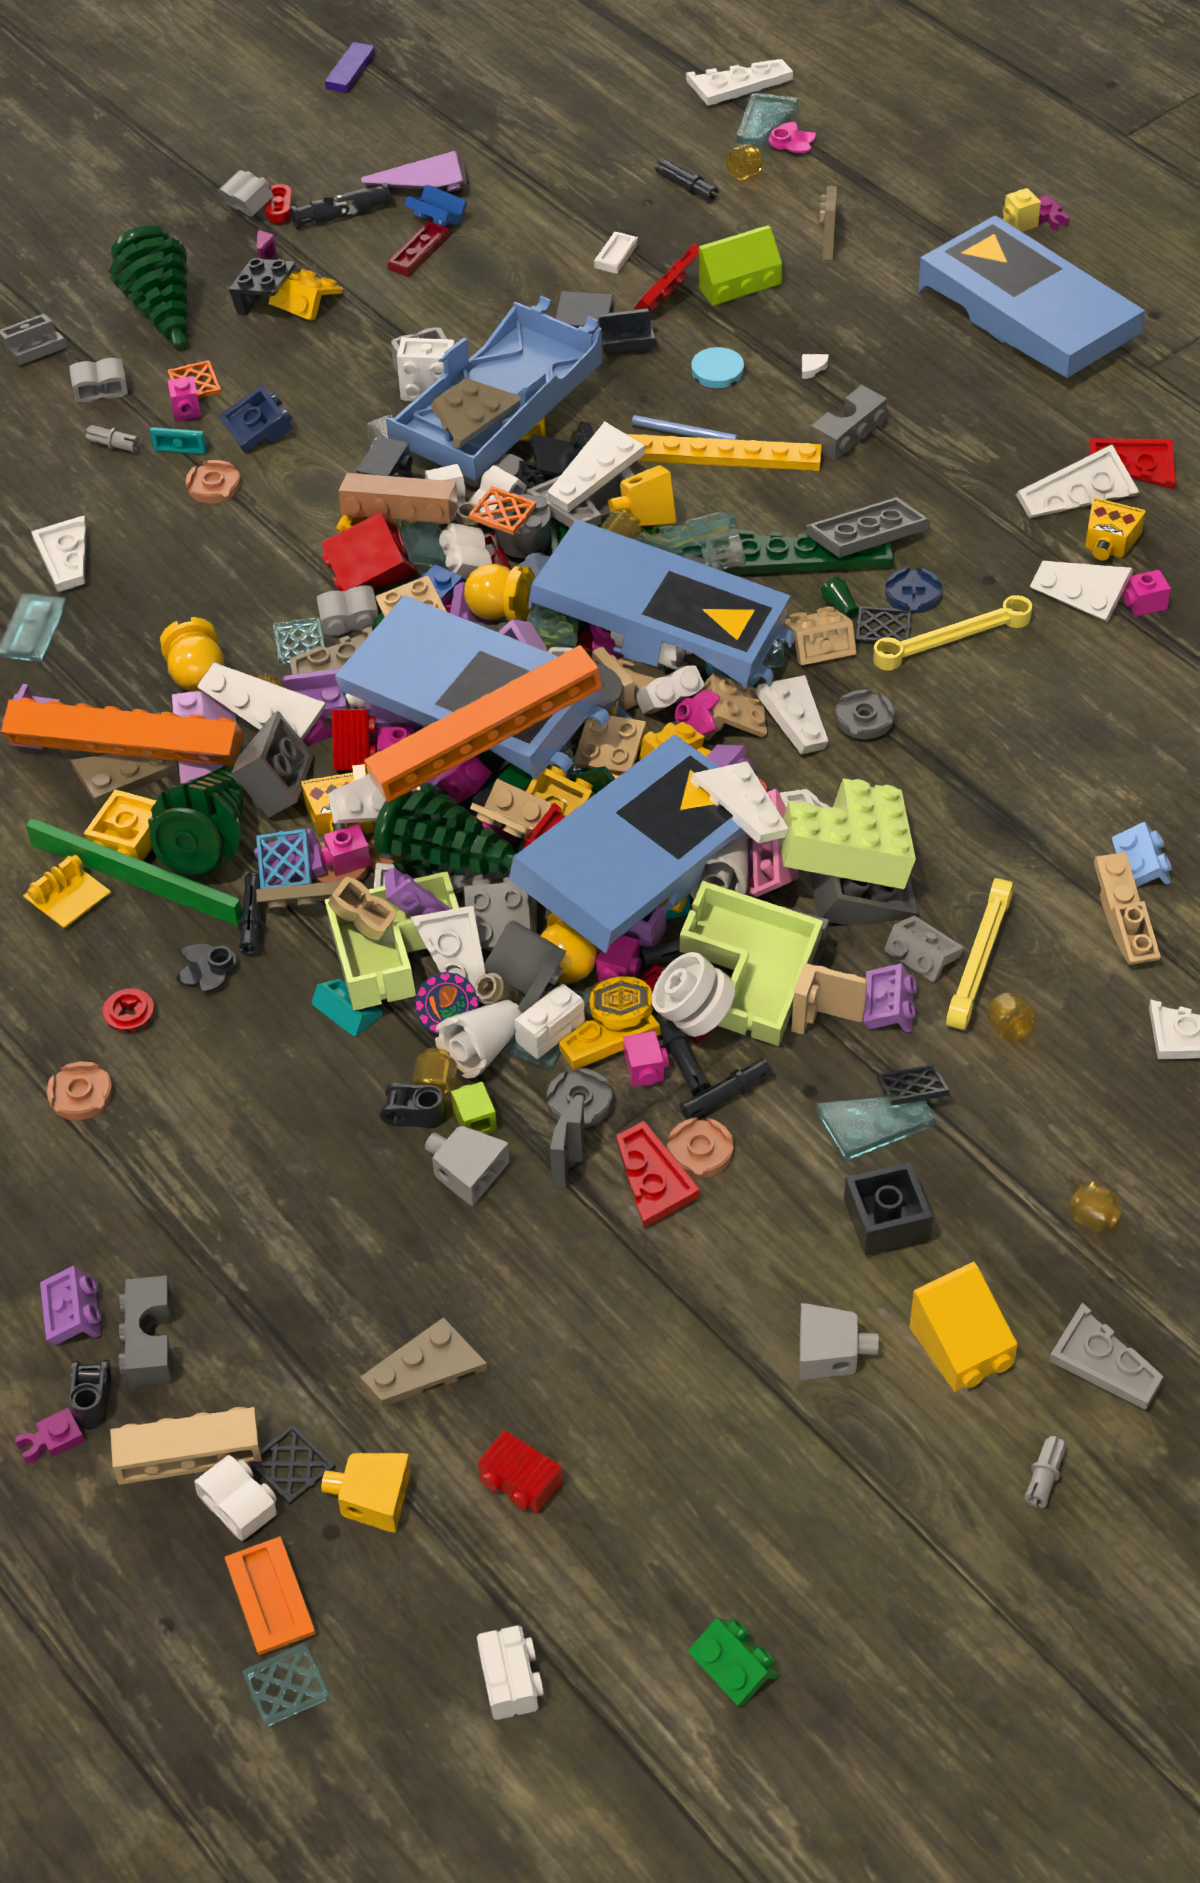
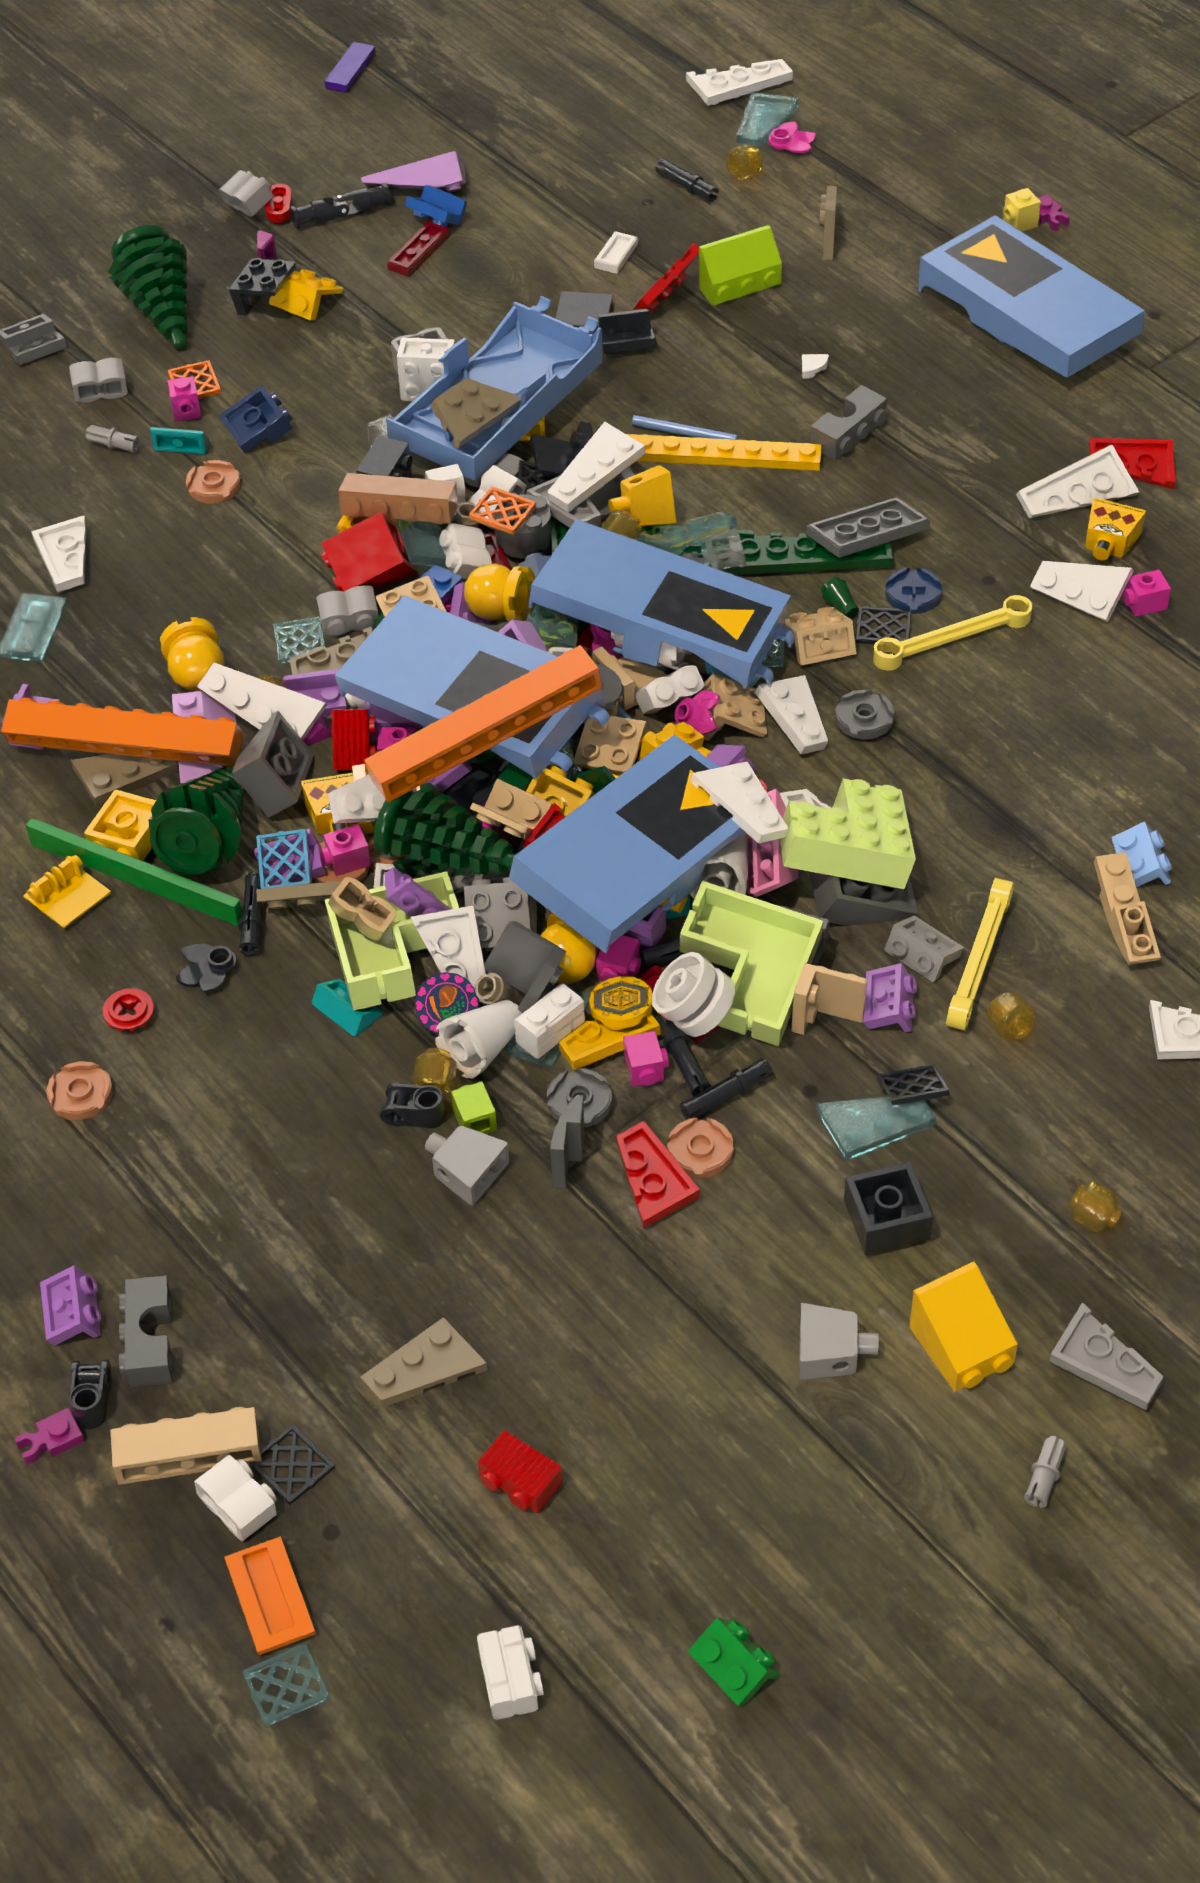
yellow torso [321,1453,411,1533] -> none
dark pink brick [437,756,492,804] -> none
medium azure tile [692,347,744,389] -> none

